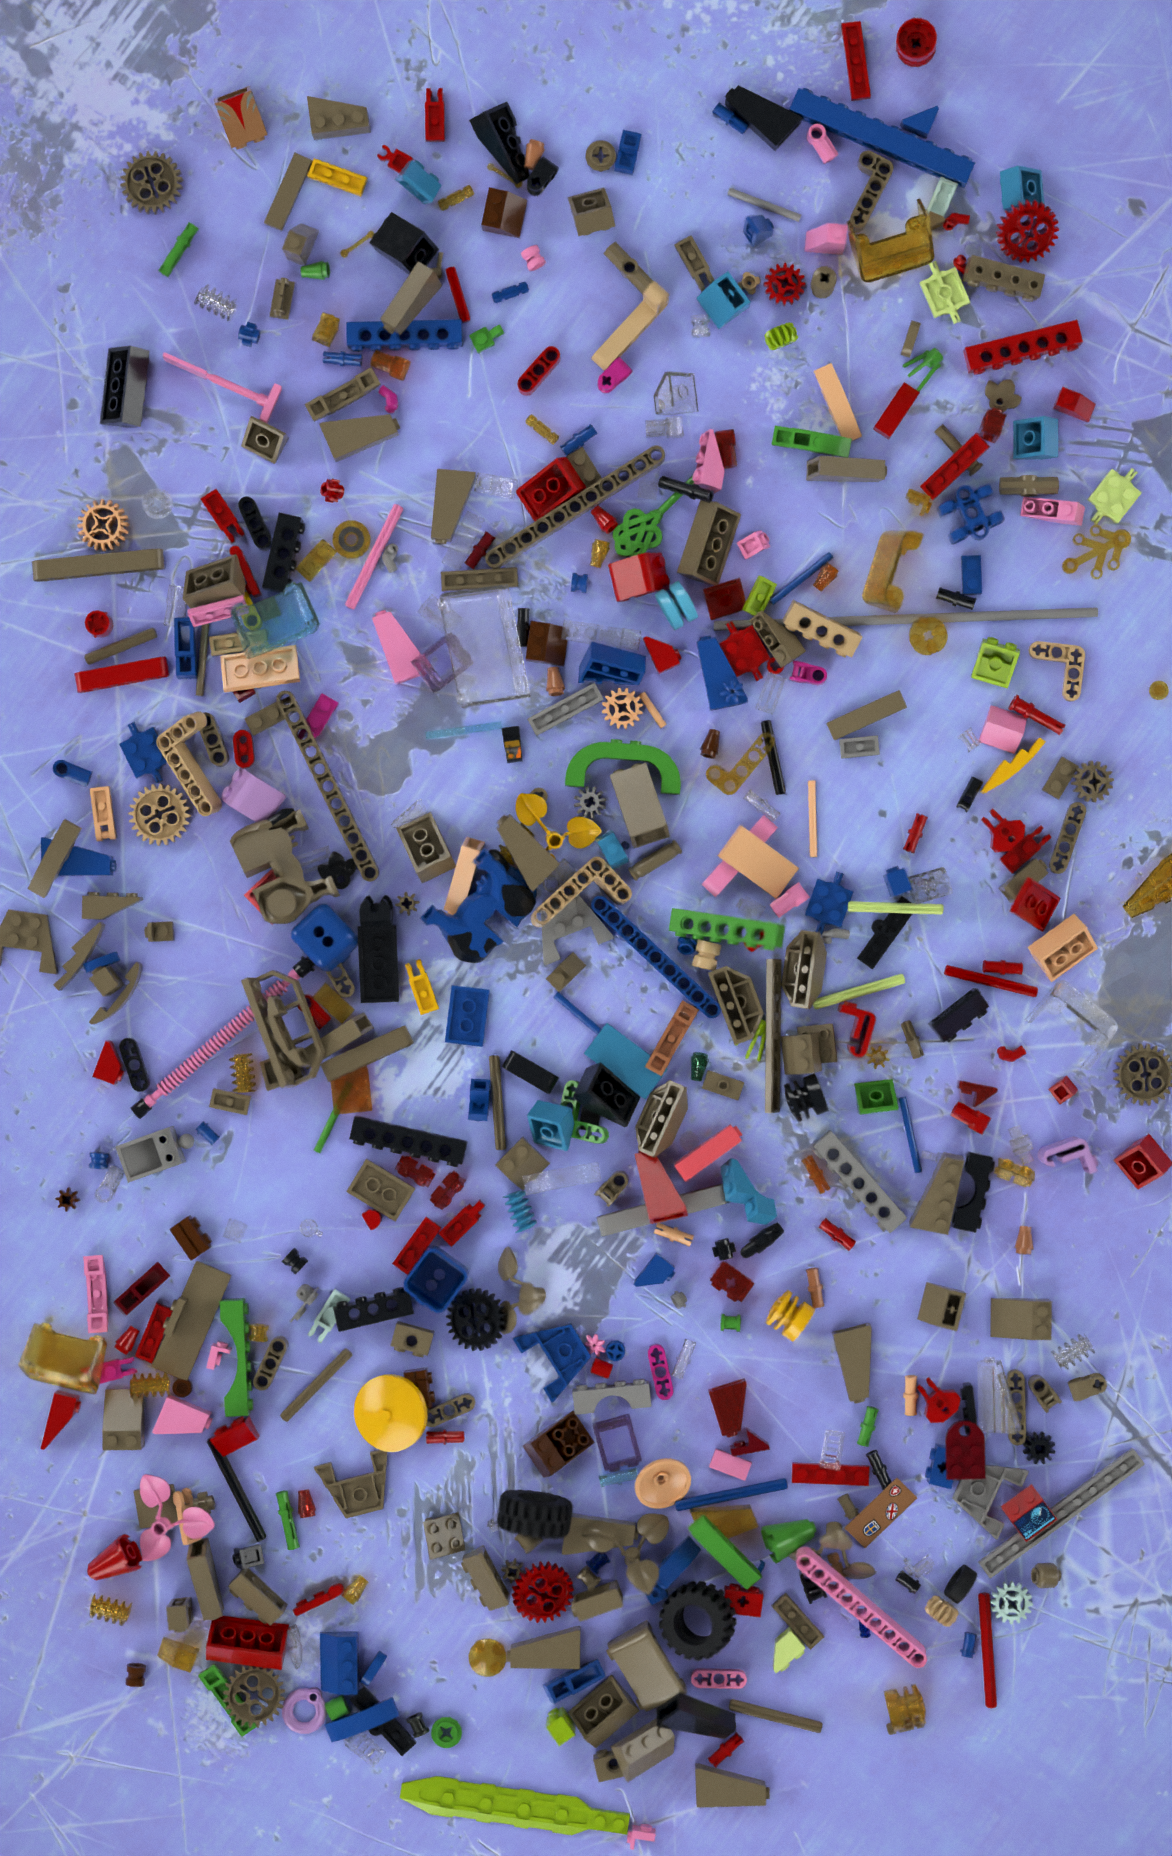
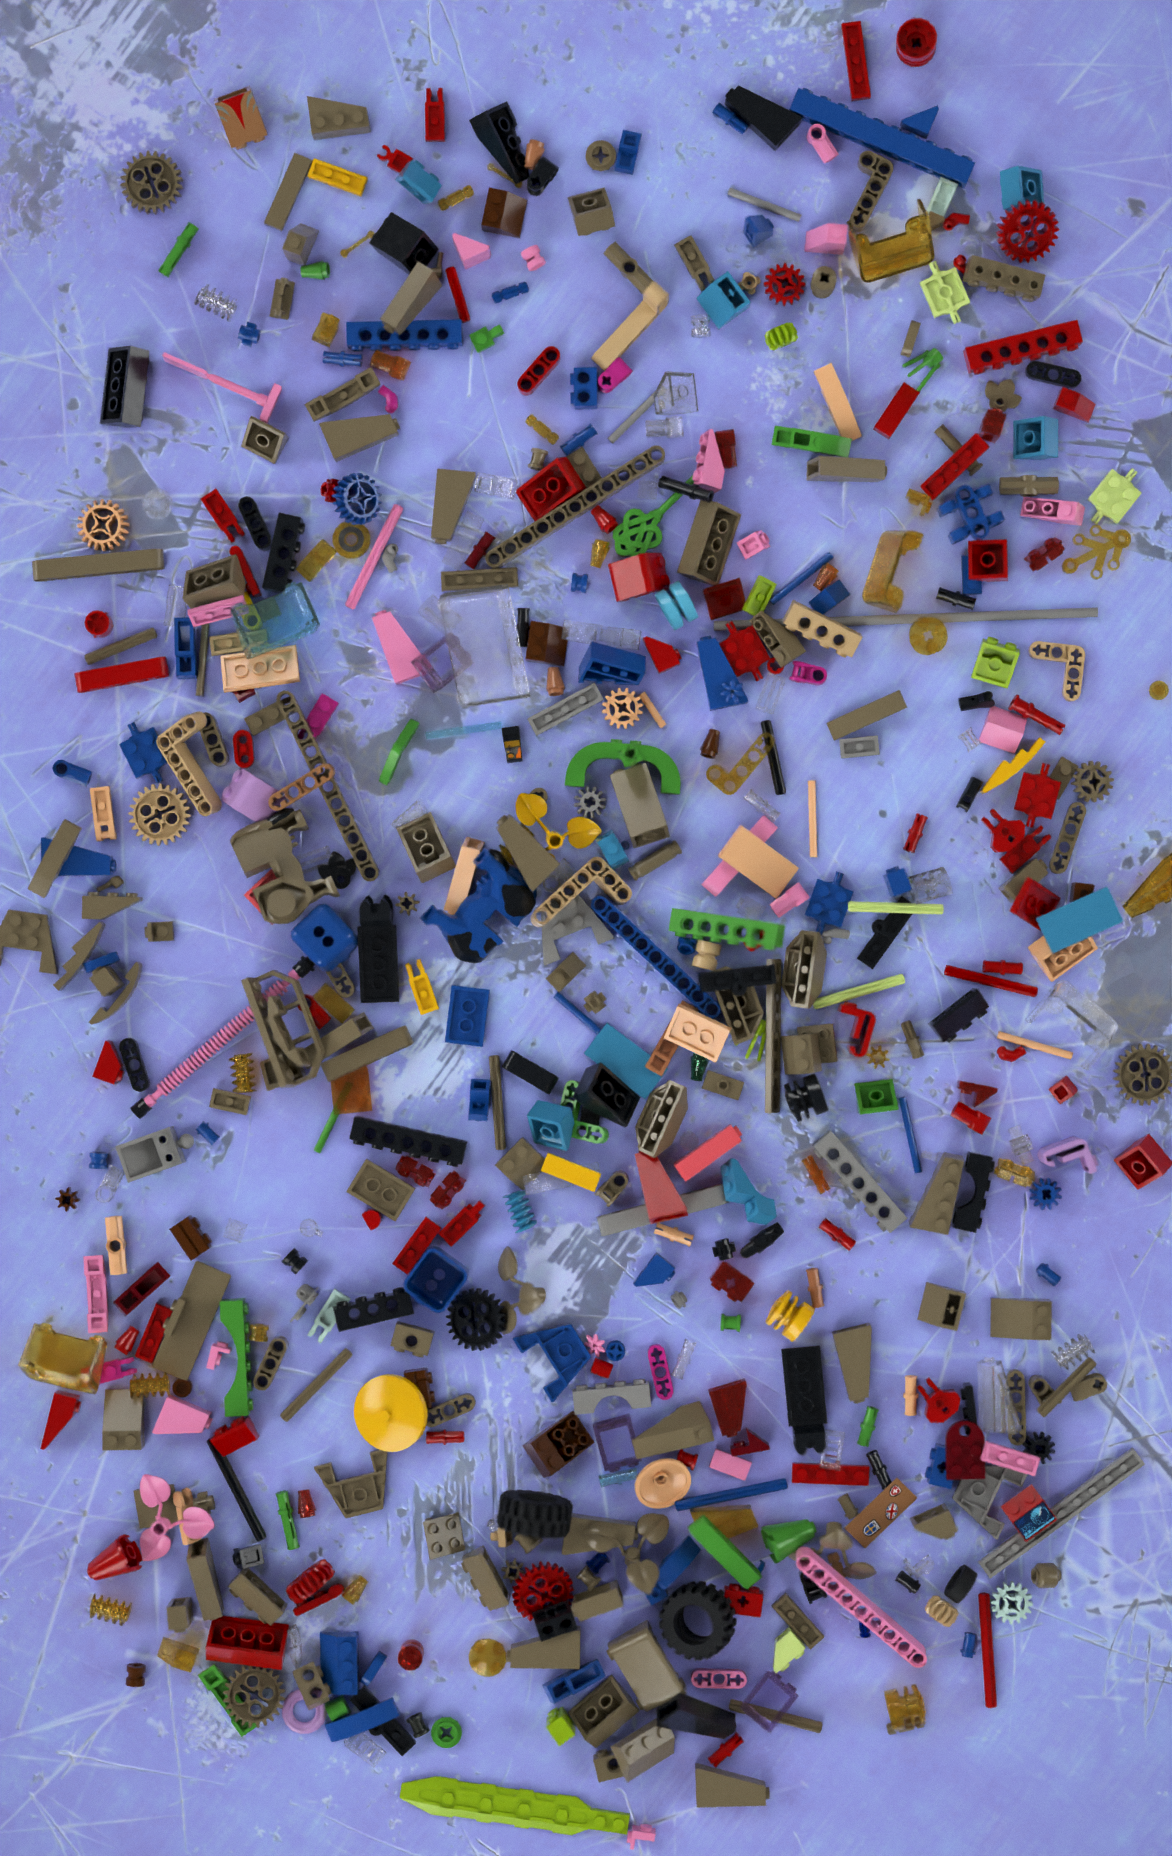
nougat cone [1014,1226,1034,1255] -> none
none -> dark tan hand [96,876,124,892]
none -> light nougat piece [105,1216,128,1275]
none -> medium nougat beam [268,763,335,811]
none -> red gear [286,1559,335,1604]
none -> dark tan brick [292,1662,331,1710]
none -> blue gear [332,473,382,525]
none -> bright green beam [378,718,420,786]
none -> clear red wheel [398,1639,424,1671]
none -> bright pink slope [452,233,491,270]
none -> tan tile [490,1527,513,1547]
none -> dark tan bush [528,448,548,471]
none -> black brick [532,1600,578,1642]
none -> yellow tile [541,1152,602,1192]
none -> blue brick [570,367,598,410]
none -> dark tan gear [583,991,607,1014]
none -> light grey bar [608,385,667,444]
none -> bright green piece [618,744,643,768]
none -> dark tan wedge [632,1401,714,1459]
none -> light nougat plate [664,1004,731,1063]
none -> red bush [676,1449,698,1471]
none -> black hinge [698,964,777,996]
none -> clear purple window [738,1670,799,1733]
none -> black hinge [781,1346,827,1455]
none -> blue slope [808,580,851,615]
none -> dark tan slope [910,1503,958,1540]
none -> black bar [958,691,995,711]
none -> red slope [968,539,1008,582]
none -> bright pink tile [980,1441,1041,1476]
none -> light nougat bar [997,1031,1073,1060]
none -> red plate [1014,763,1062,828]
none -> clear red hinge [1024,537,1065,572]
none -> black beam [1025,361,1081,389]
none -> blue gear [1029,1177,1062,1210]
none -> dark azure tile [1036,887,1124,954]
none -> blue pin [1036,1263,1061,1287]
none -> dark tan axle [1037,1357,1096,1417]
none -> reddish brown brick [1069,882,1094,902]

